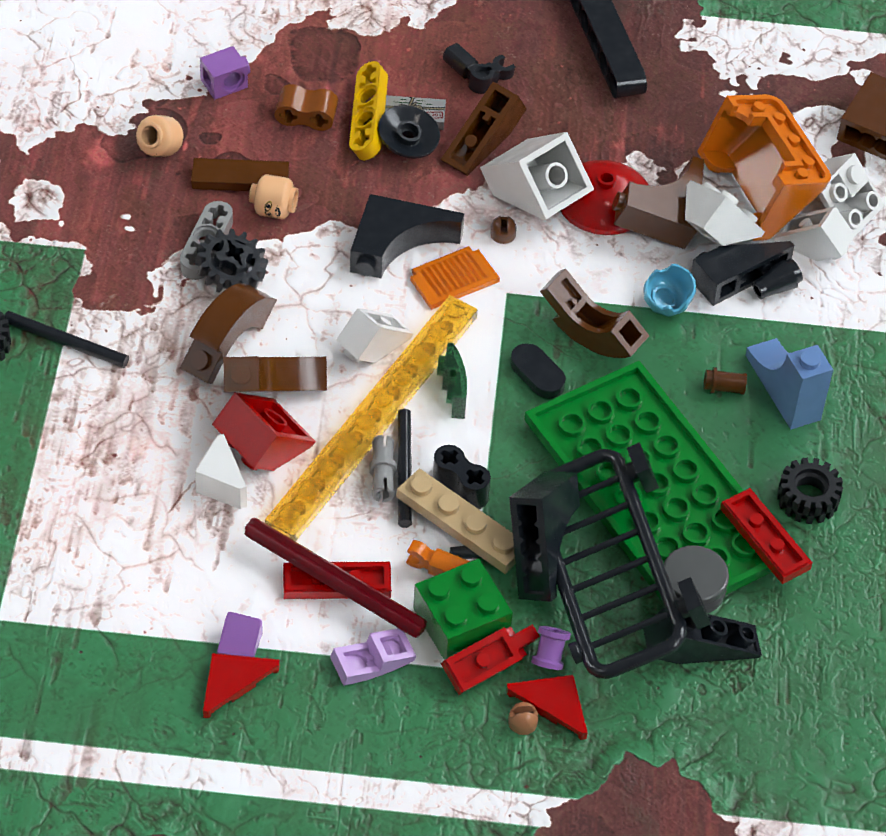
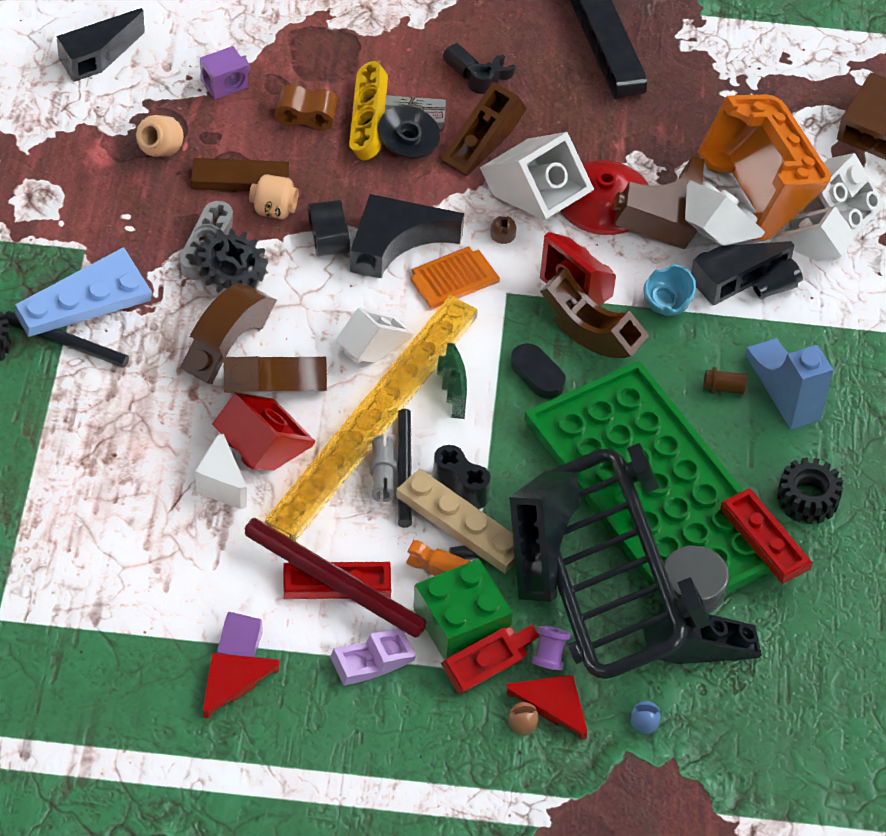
none -> light blue wing [15,247,152,337]
none -> black slope [56,8,145,82]
none -> black axle [308,200,350,257]
none -> red slope [540,232,616,306]
none -> medium blue hinge [630,701,661,734]

